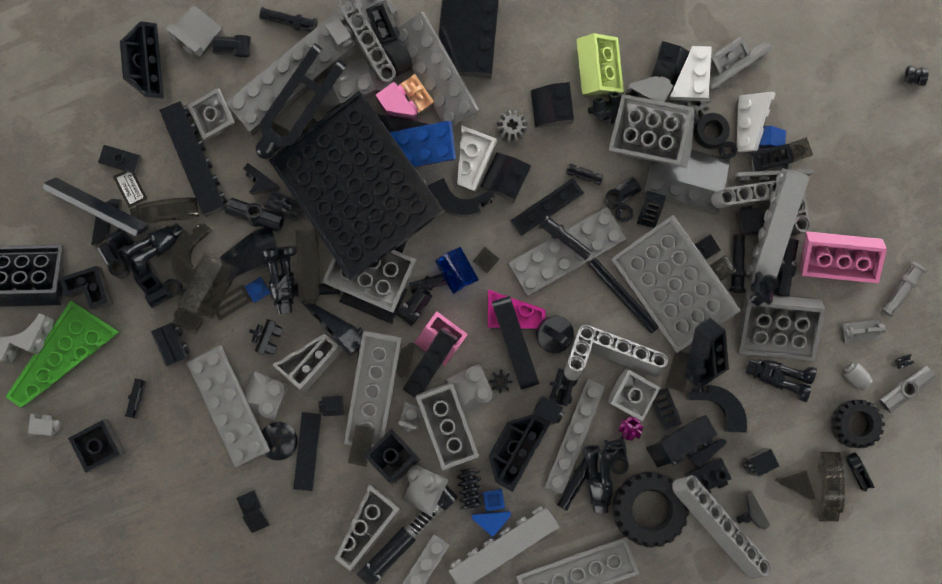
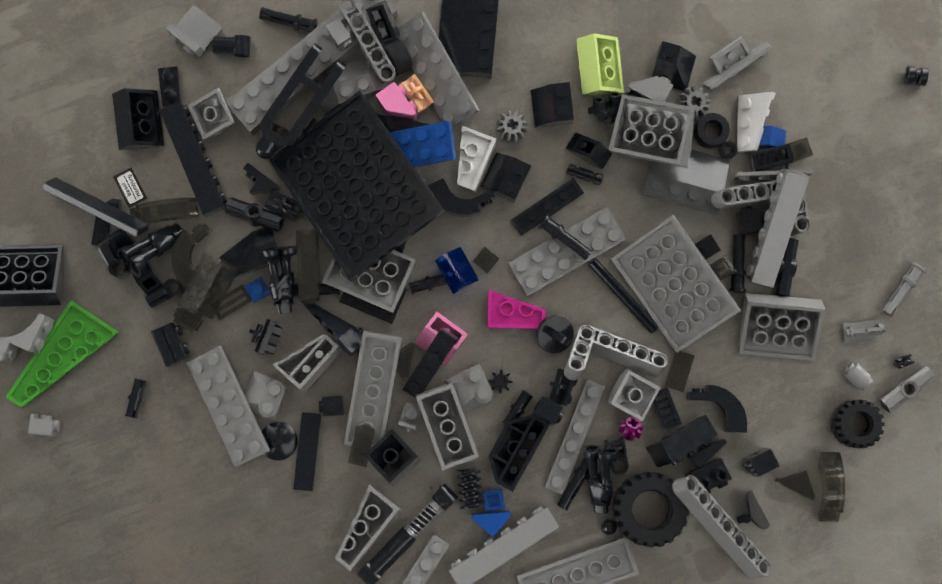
black brick [59,266,113,310] -> none
black brick [68,420,125,473] -> none
black plate [98,145,141,174] -> none
black wedge [120,21,164,99] -> none
black slope [236,490,270,533] -> none
black piece [396,286,433,326] -> none
light grey slope [402,464,448,515] -> none
black beam [492,296,539,390] -> none
black piece [604,177,642,209] -> none
black bush [615,205,633,223] -> none
black slope [637,191,666,228] -> none
white wing [670,46,712,101] -> none
black wedge [685,318,729,389] -> none
black piece [746,359,817,403] -> none
black hips [750,271,779,307] -> none
bright pink brick [799,231,887,283] -> none
black piece [846,452,875,492] -> none
none -> black slope [112,88,164,150]
none -> black tile [158,66,182,107]
none -> black pin [502,390,533,425]
none -> black slope [566,132,613,169]
none -> black hinge [601,519,617,535]

